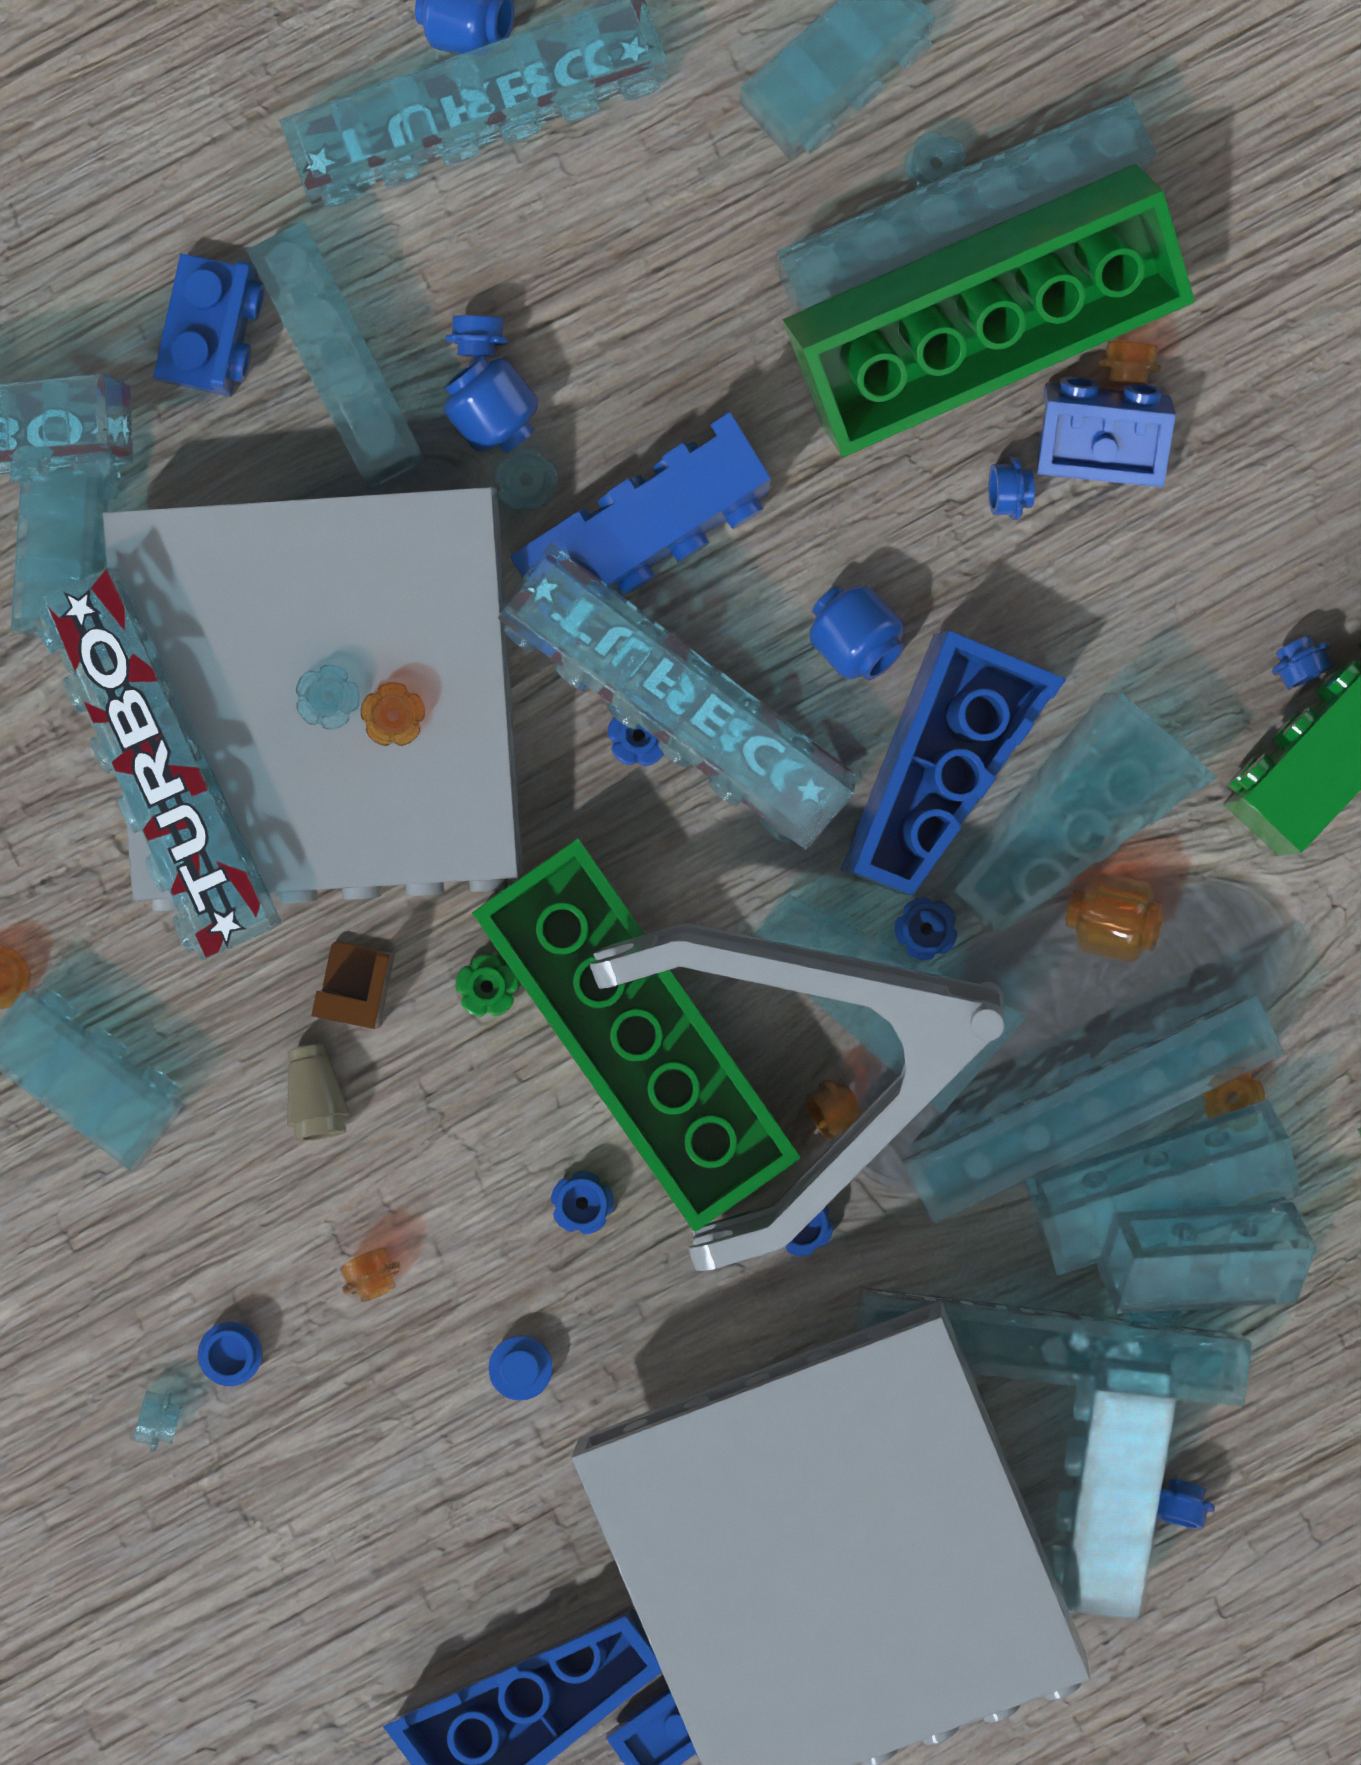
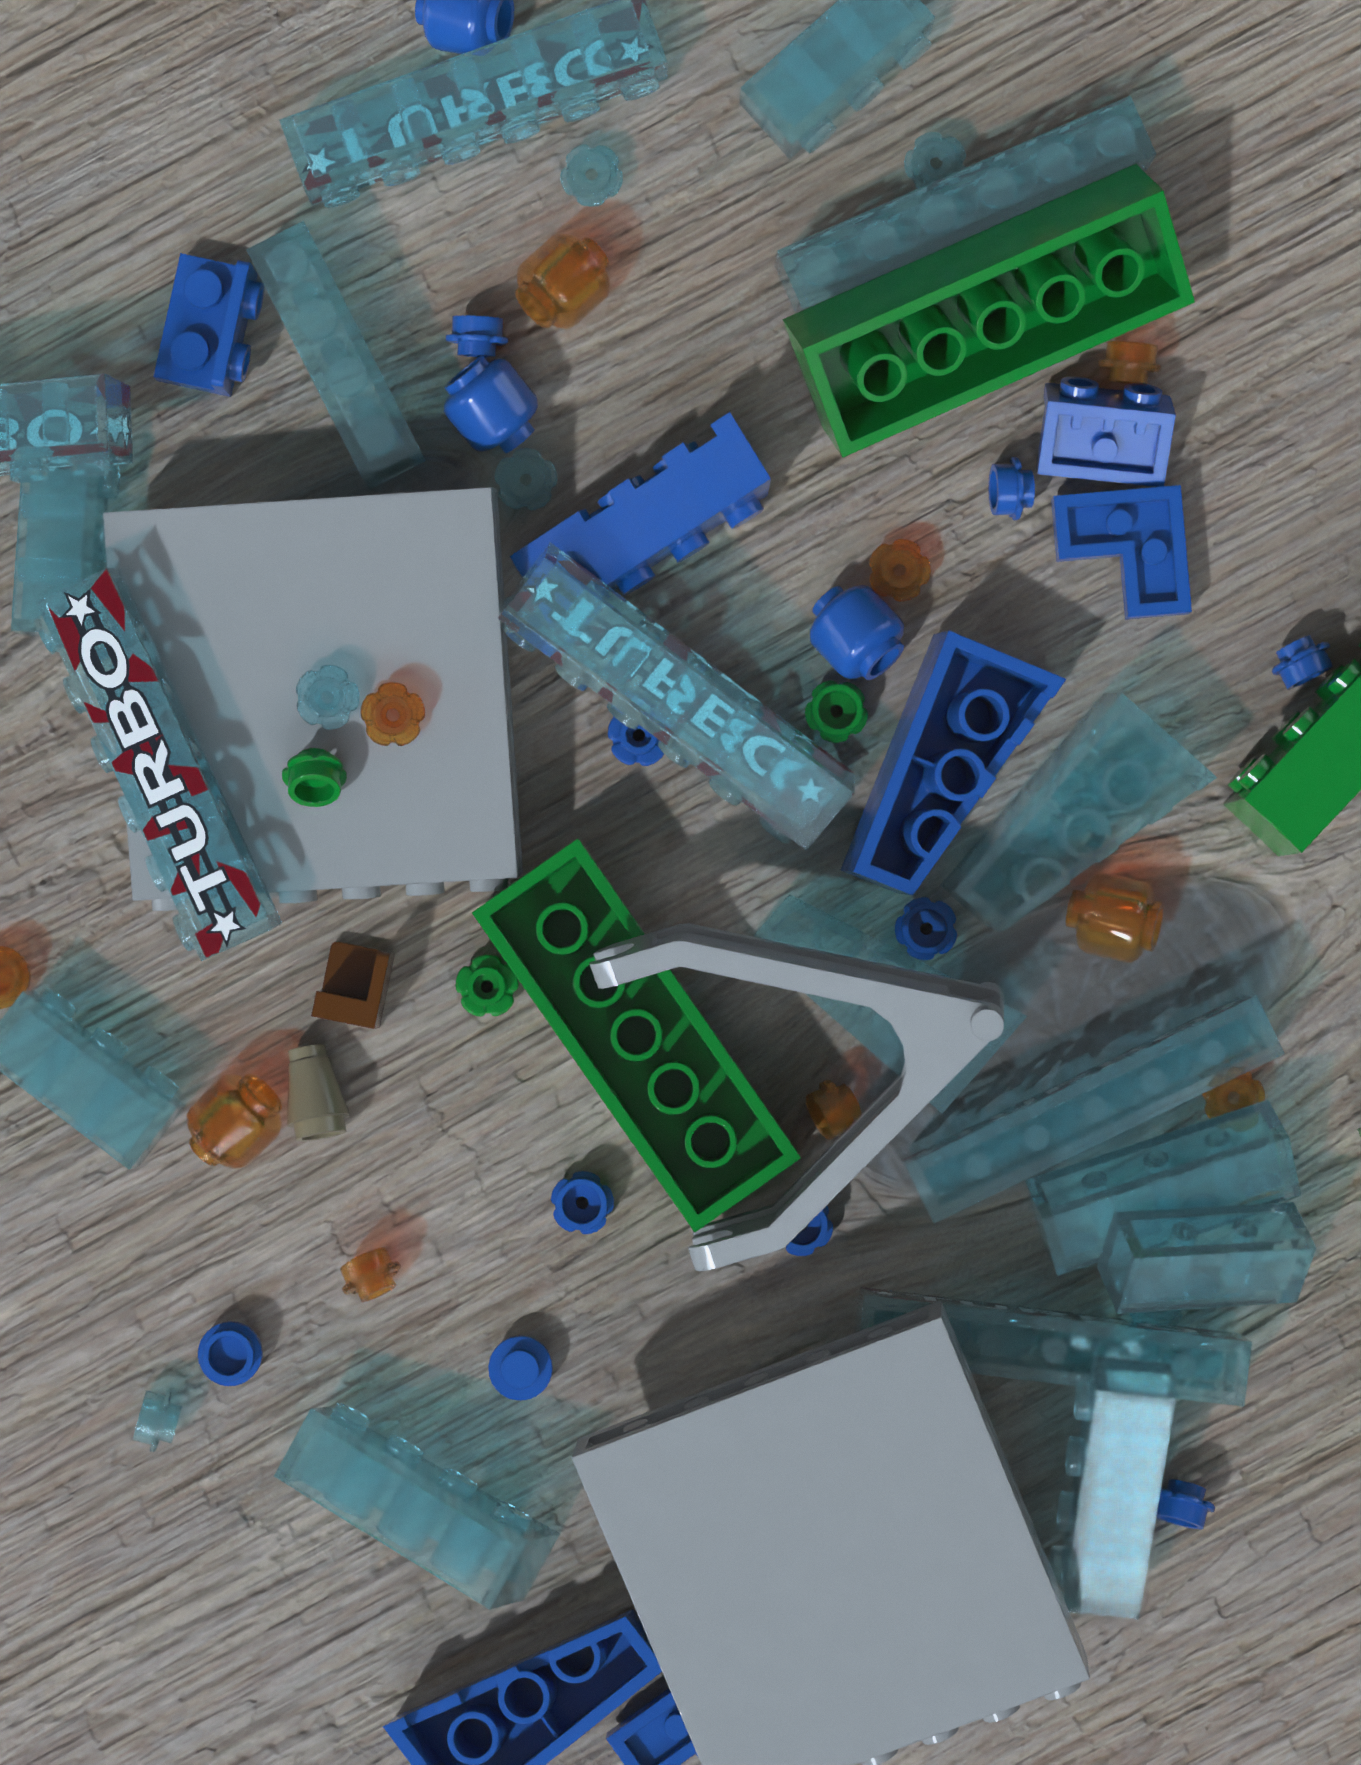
none -> clear orange head [186,1074,282,1169]
none -> clear light blue wedge [274,1403,560,1609]
none -> green plate [282,748,347,807]
none -> clear orange head [515,233,610,329]
none -> clear light blue plate [560,144,623,207]
none -> green plate [805,680,868,743]
none -> clear orange plate [869,539,931,602]
none -> blue plate [1051,485,1192,620]

